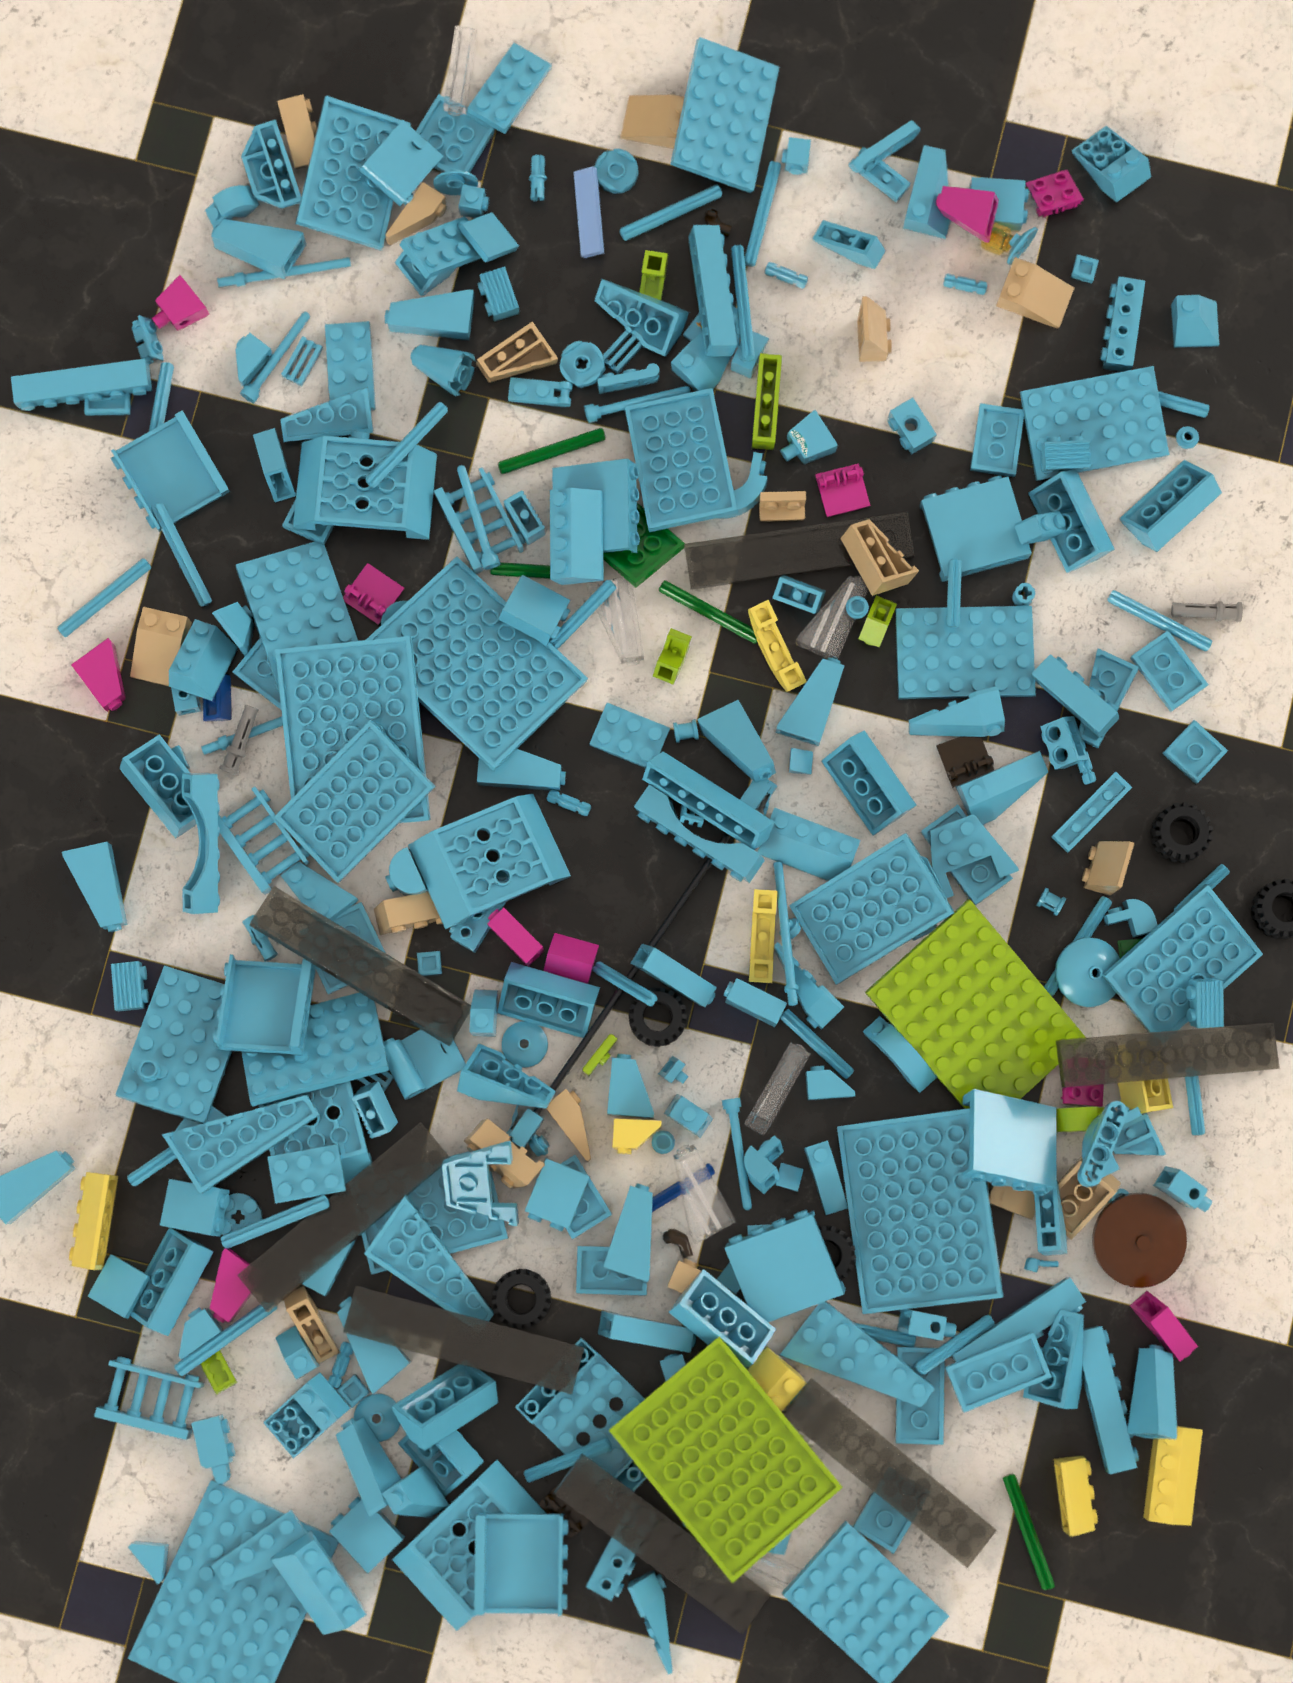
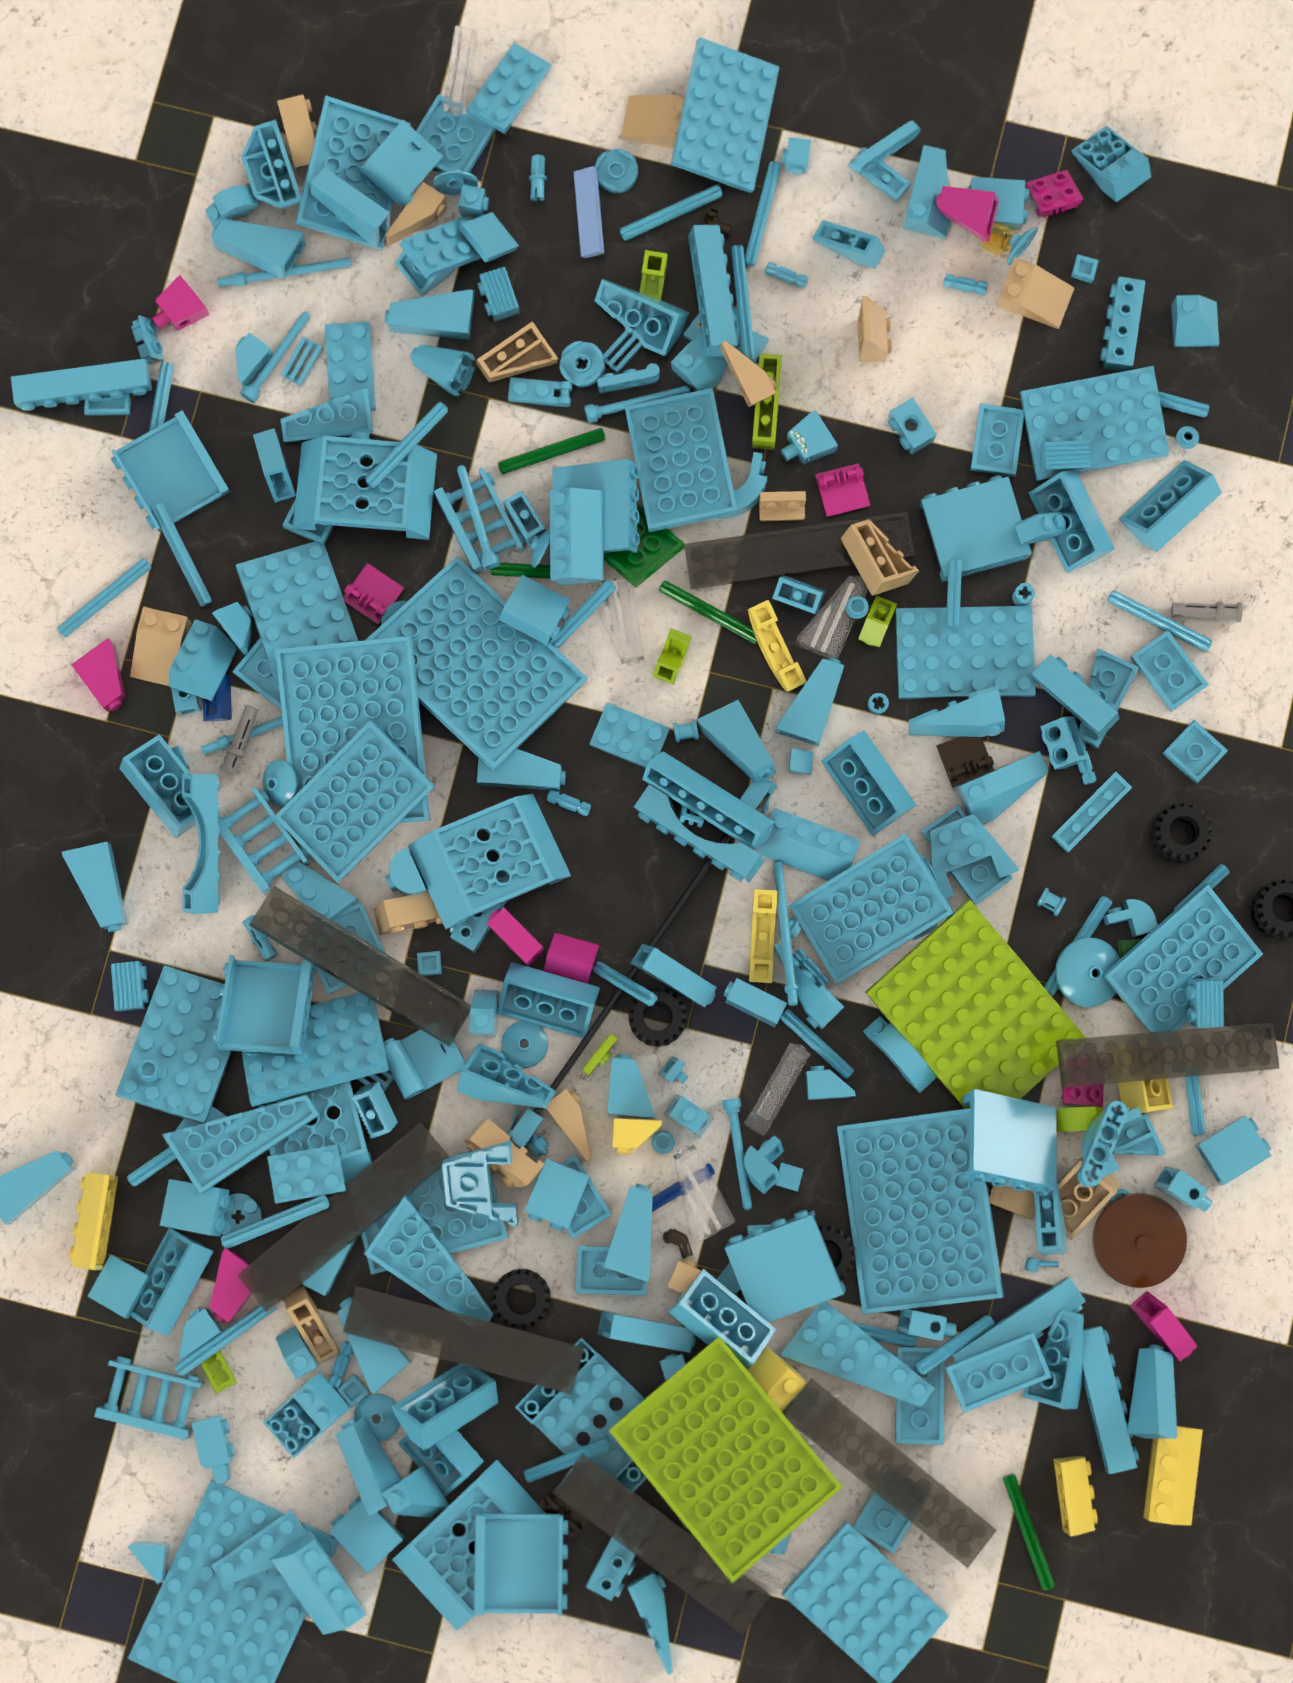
medium azure slope [804,1141,848,1215] -> none
tan slope [1082,841,1134,896] -> none
none -> medium azure dish [263,760,298,806]
none -> medium azure slope [310,167,390,249]
none -> medium azure dish [529,527,550,568]
none -> tan slope [719,341,777,407]
none -> medium azure axle [793,949,830,987]
none -> medium azure bush [868,693,889,714]
none -> medium azure brick [1195,1116,1271,1185]

